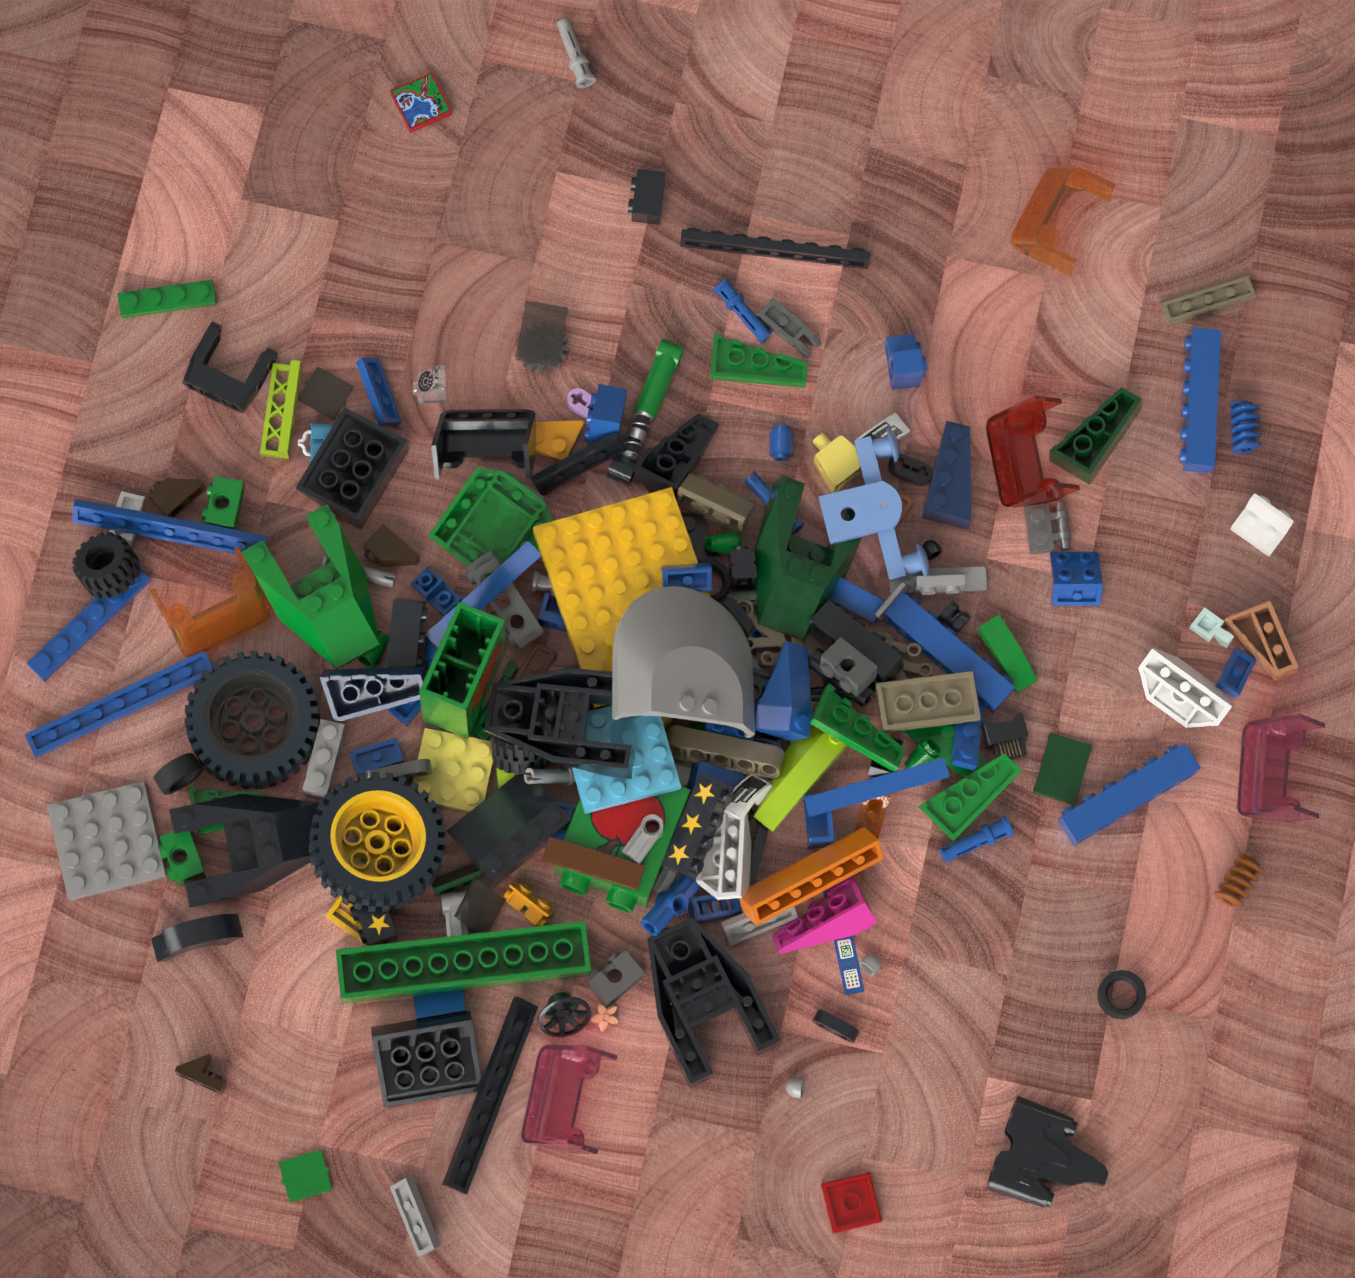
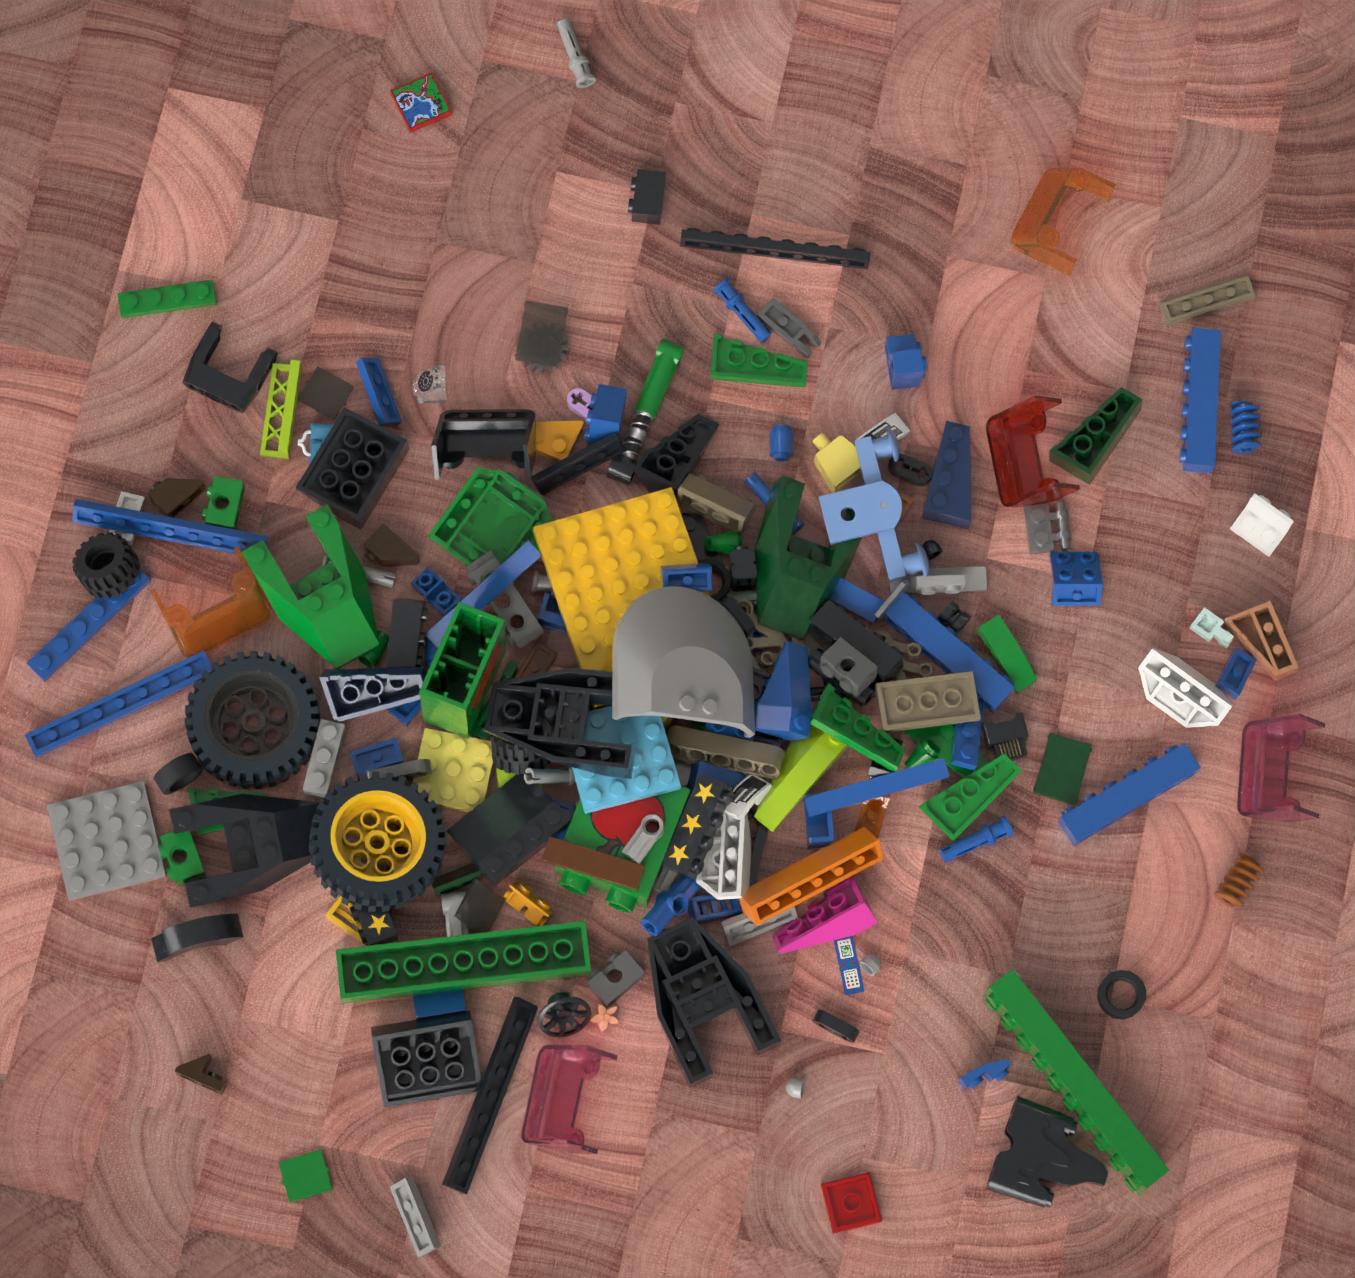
none -> blue slope [958,1060,1012,1090]
none -> green brick [984,969,1170,1195]

